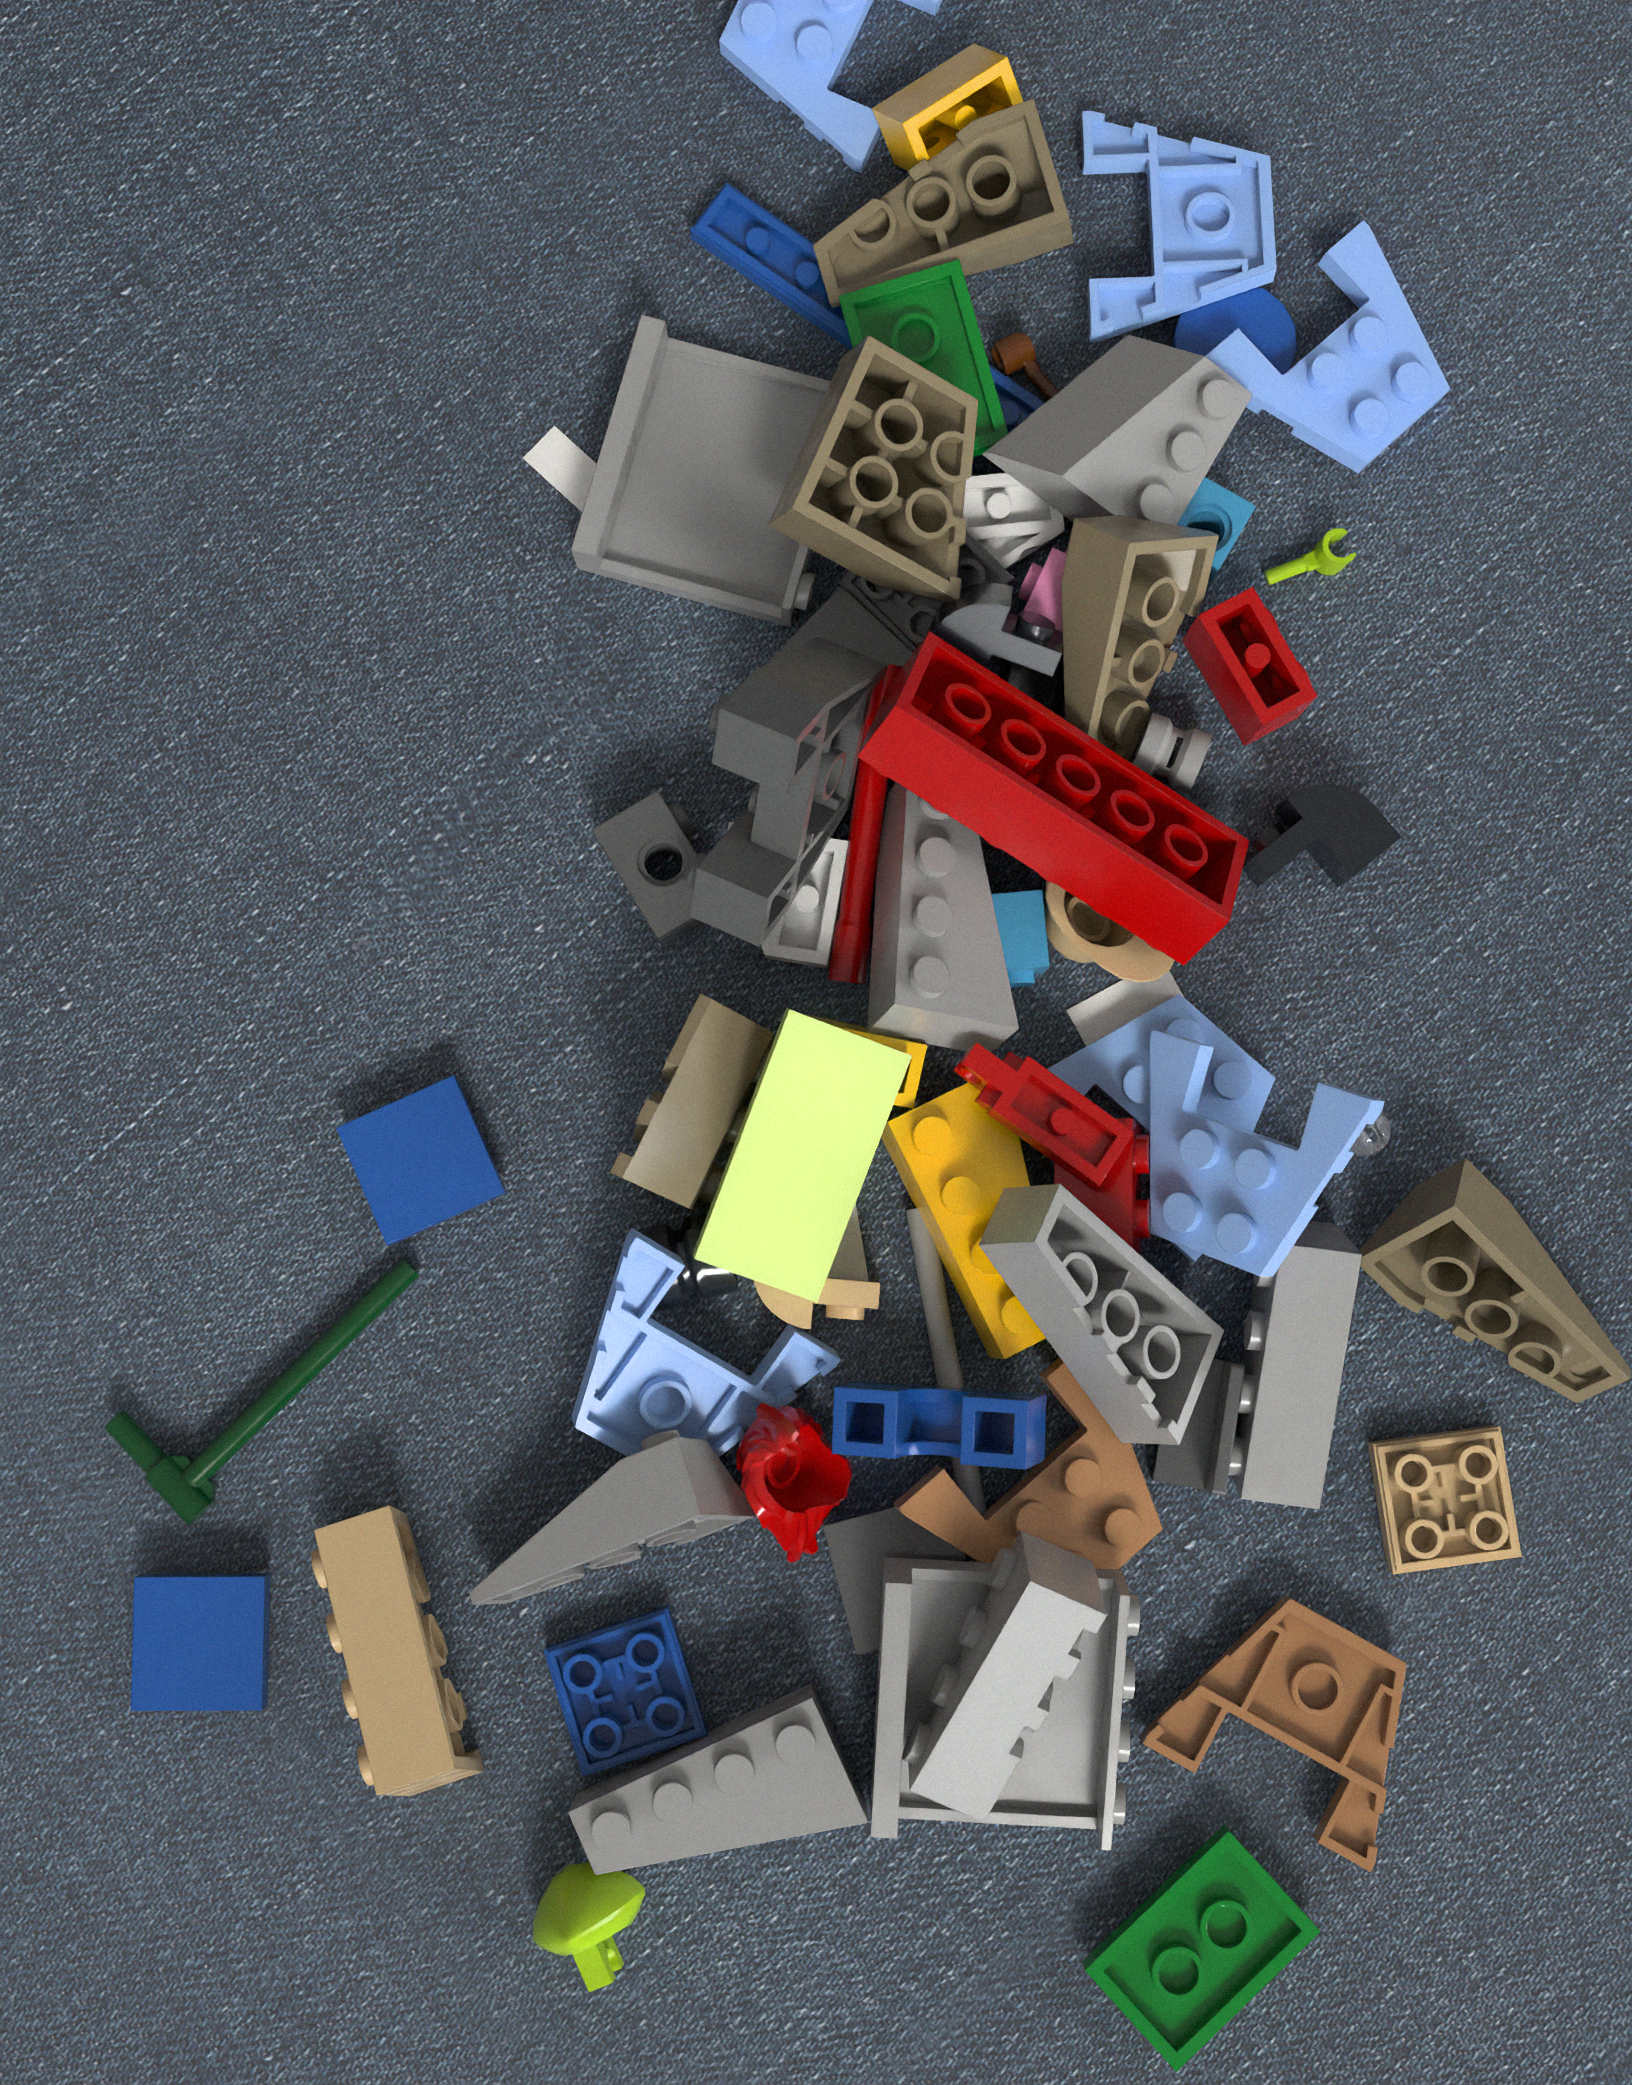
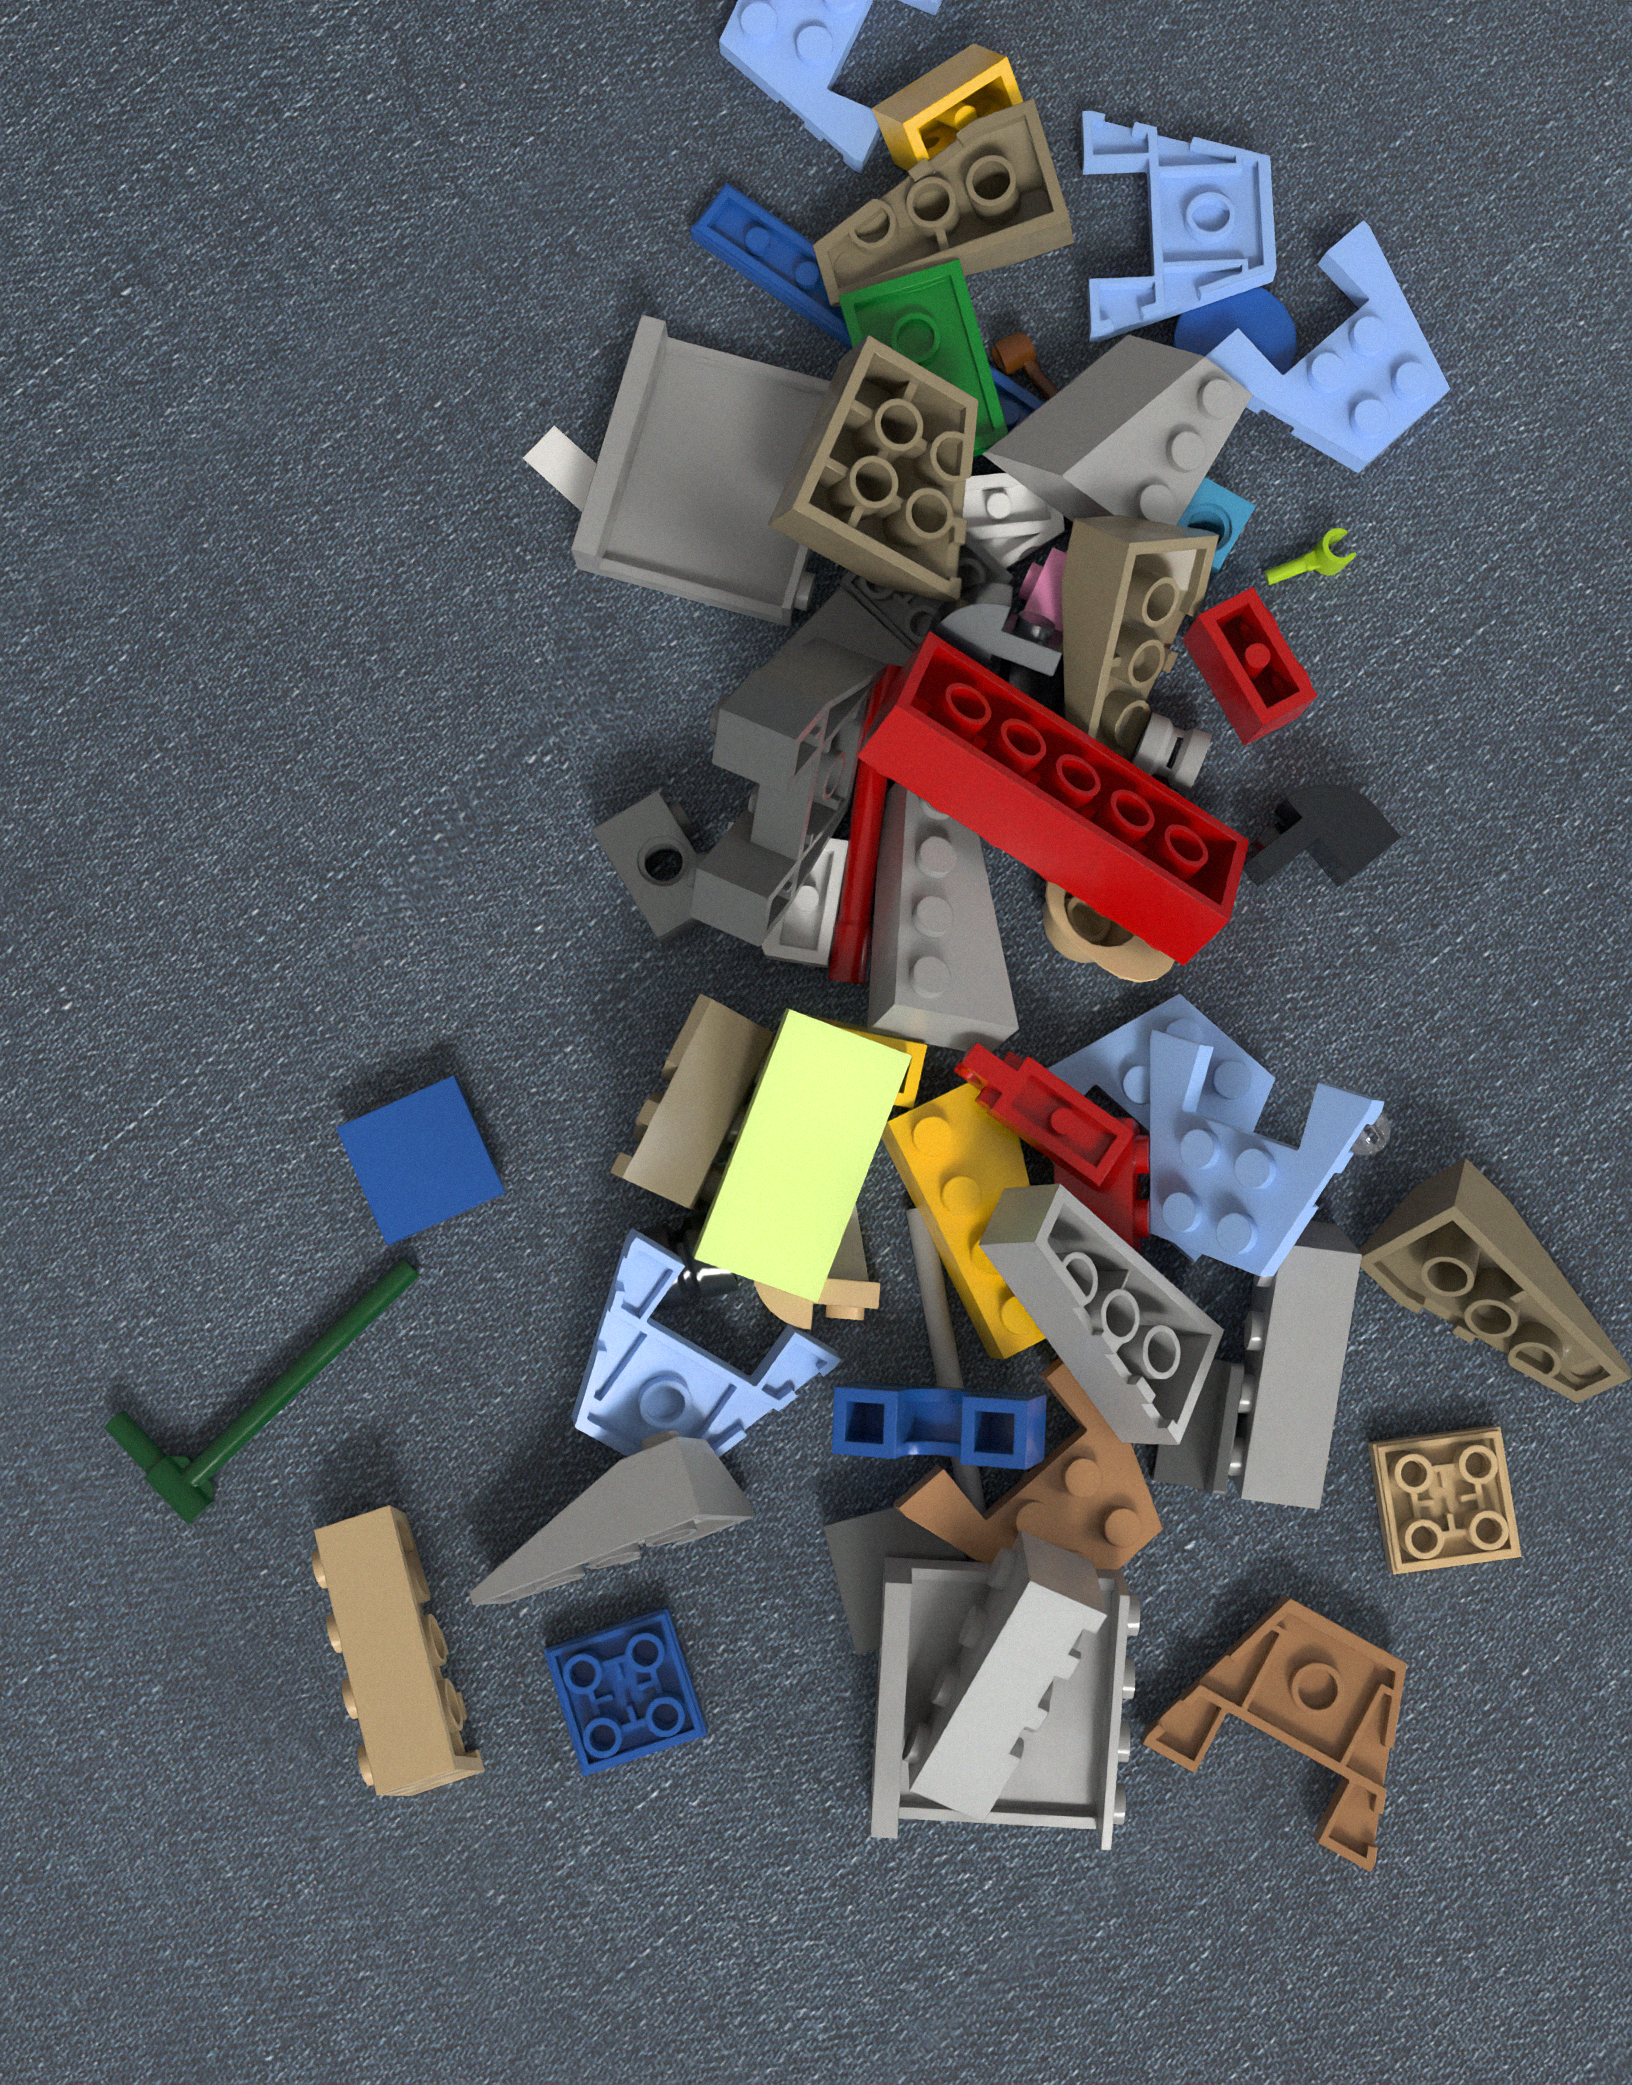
blue tile [131,1573,270,1711] -> none
lime piece [533,1862,645,1992] -> none
light grey wedge [568,1683,868,1875] -> none
red hair [736,1402,853,1563] -> none
dark azure brick [991,890,1050,988] -> none
white sticker [1066,971,1184,1046] -> none
green plate [1082,1825,1321,2072] -> none

